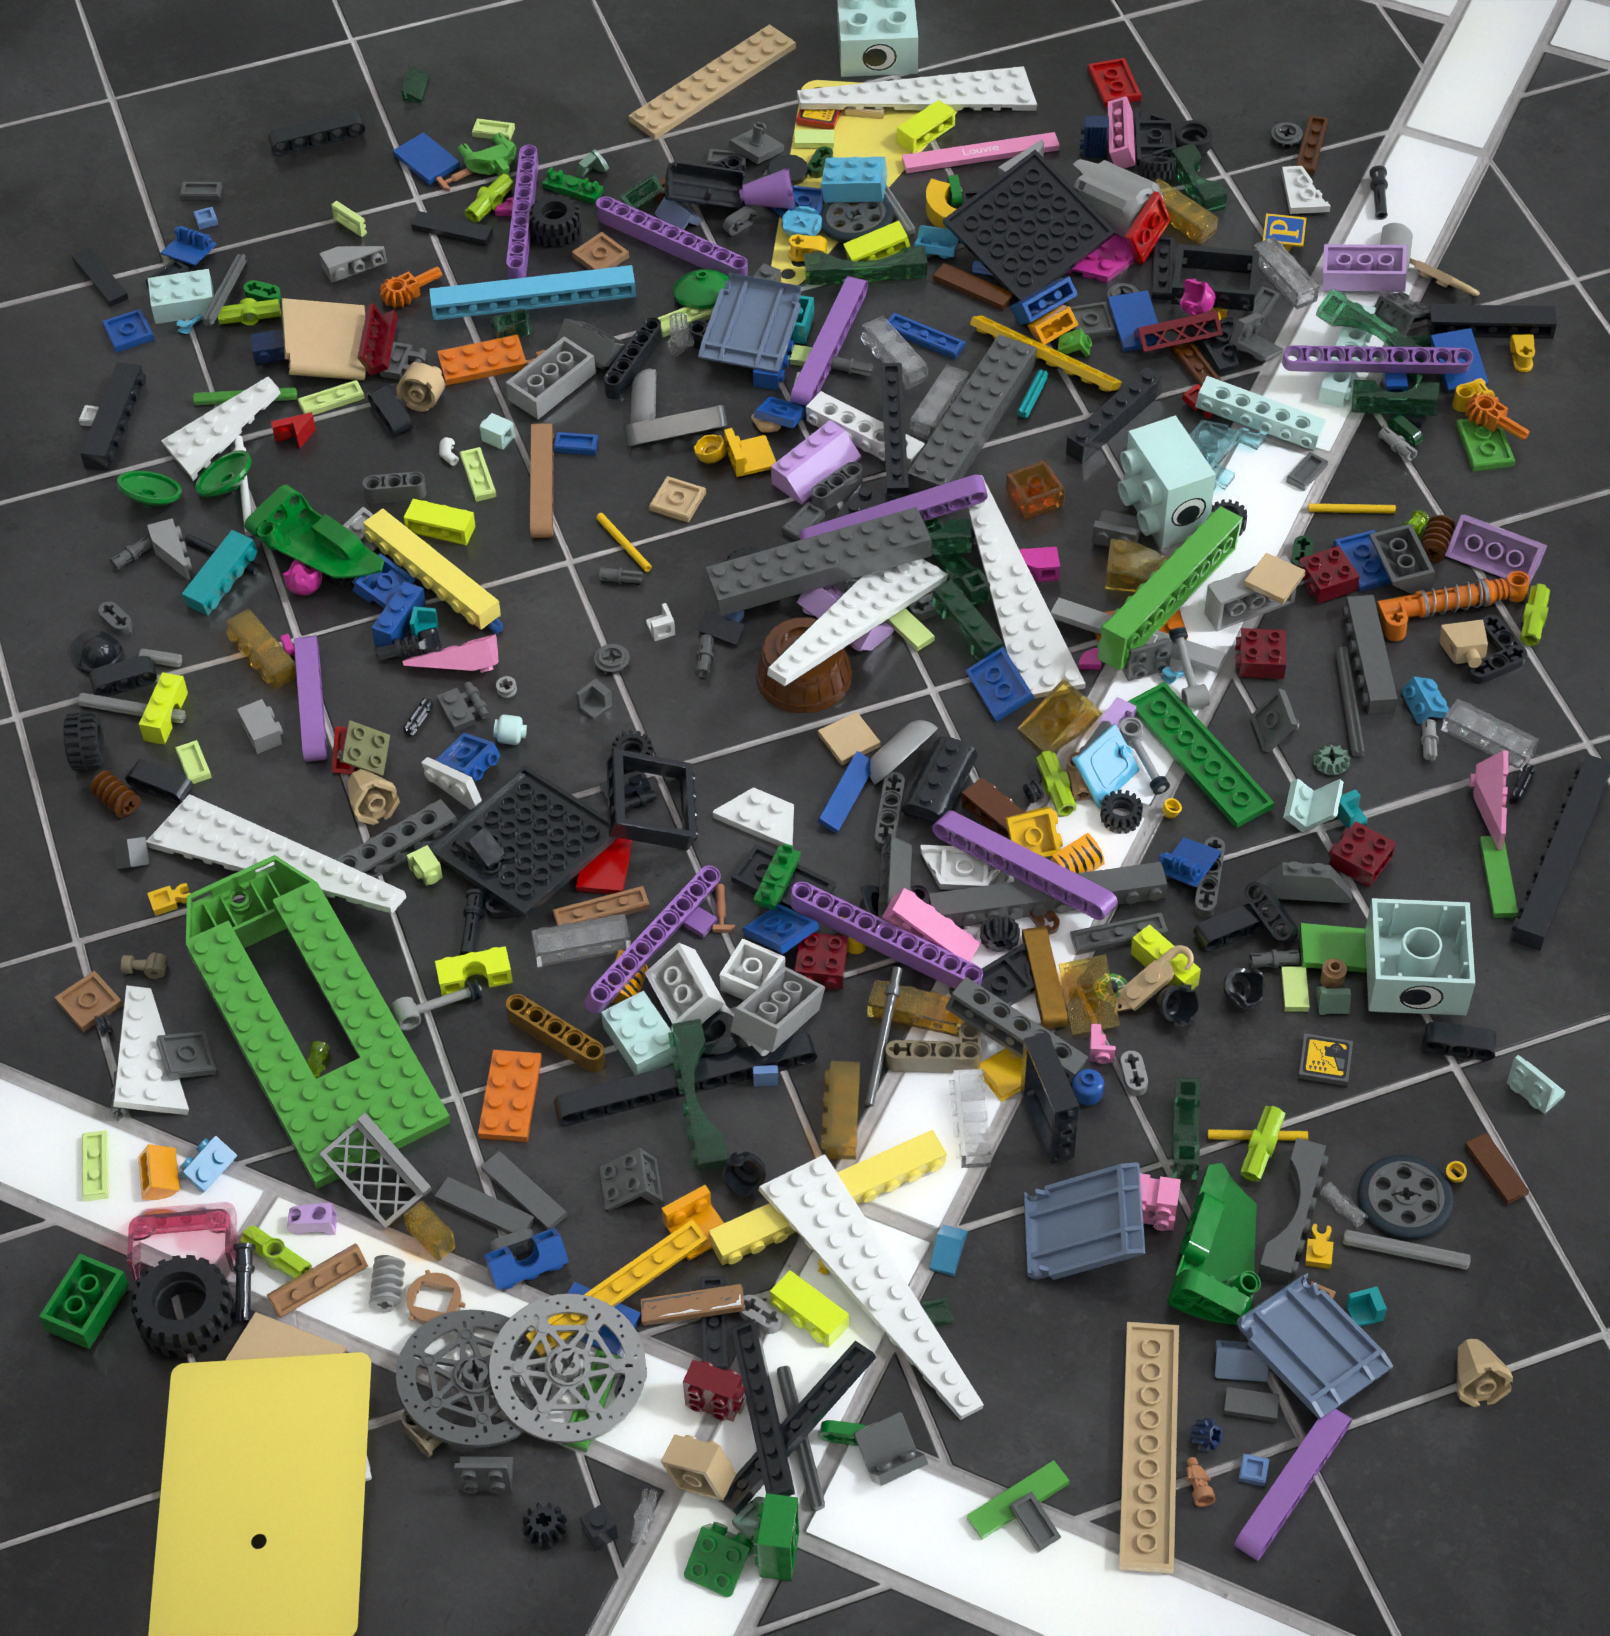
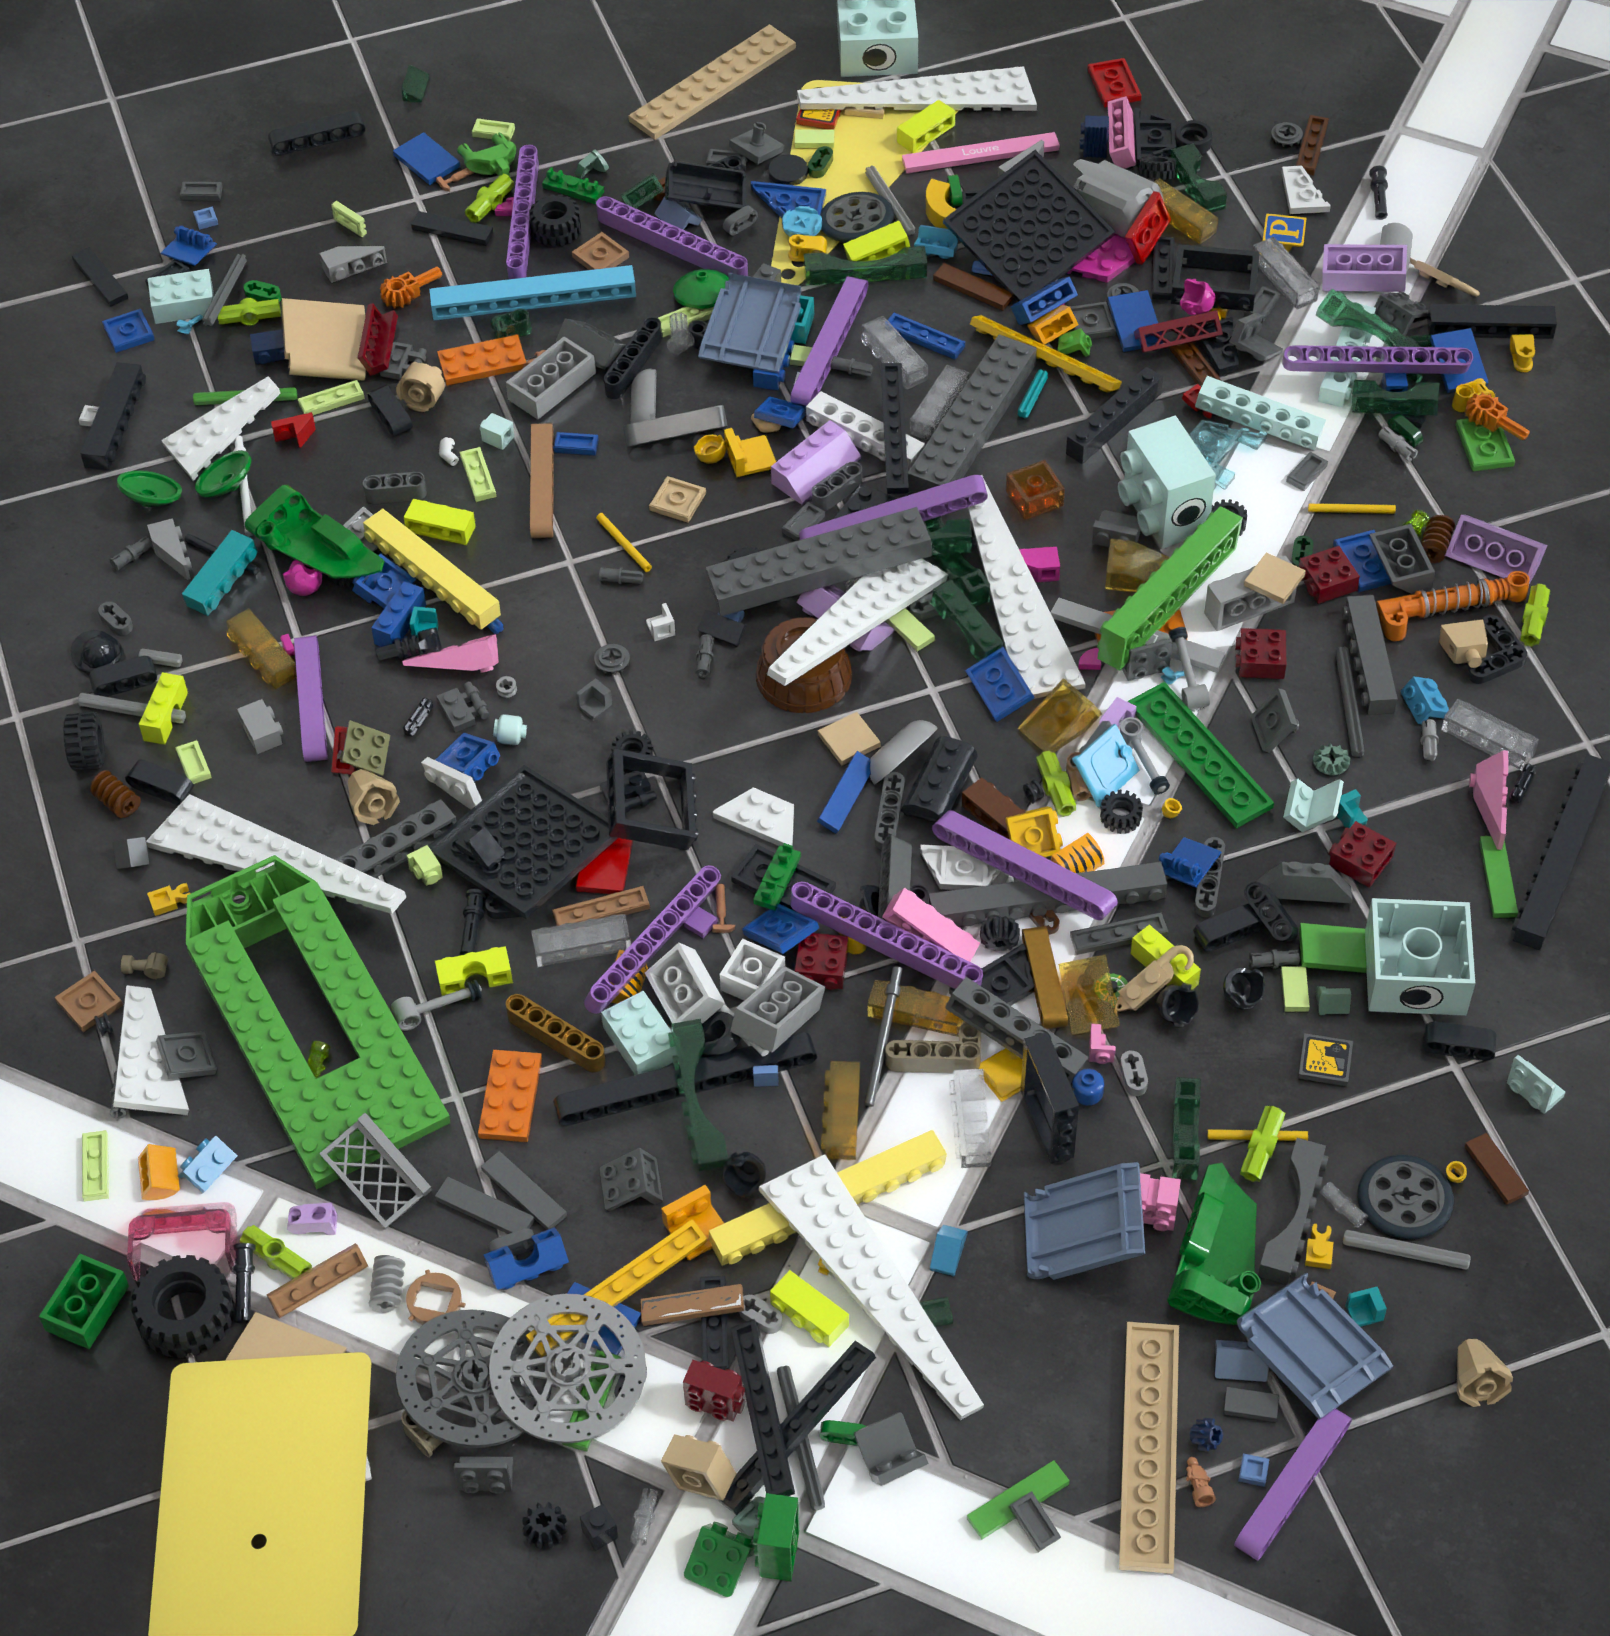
clear yellow brick [403,1201,456,1261] -> none
medium lavender cone [739,168,794,209] -> none
medium azure brick [821,156,888,203] -> none
medium nougat brick [1320,959,1347,989] -> none

